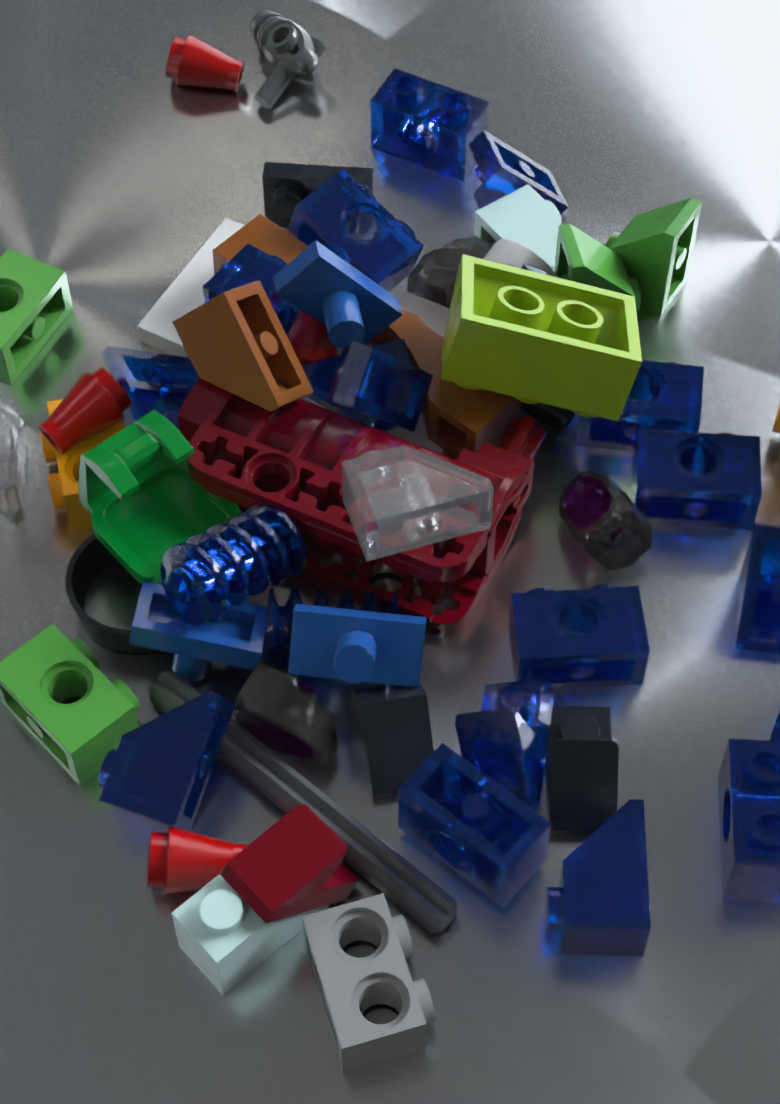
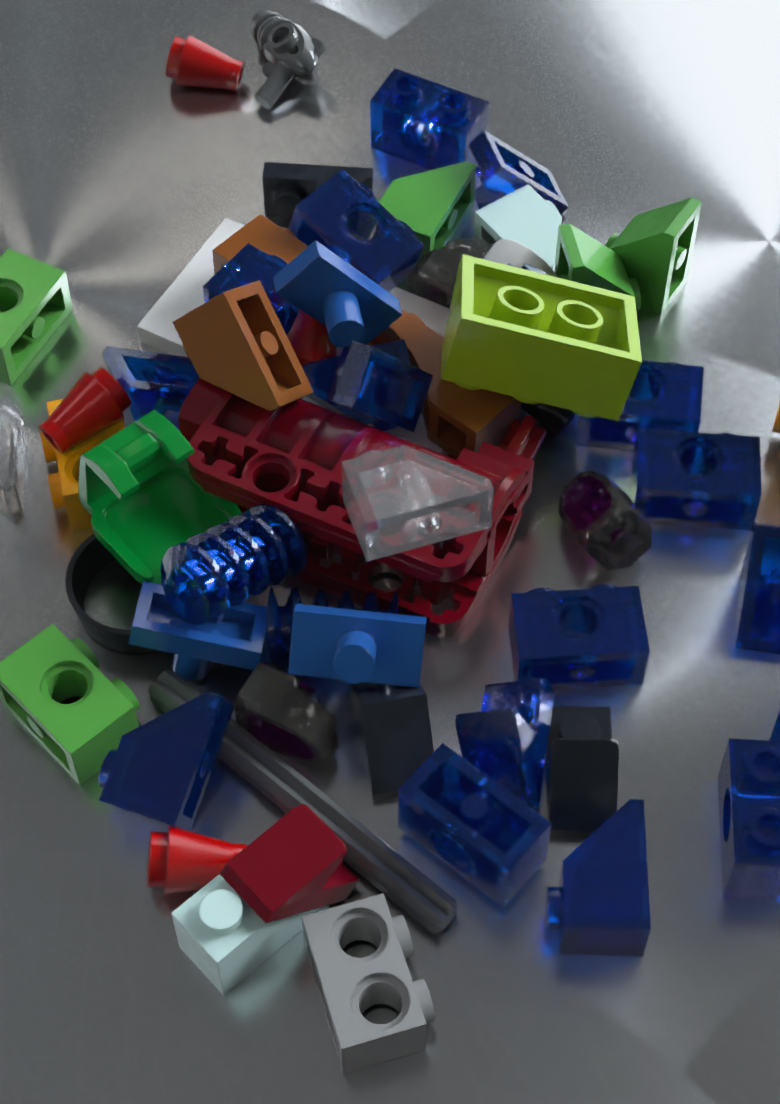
none -> bright green slope [365,161,476,275]

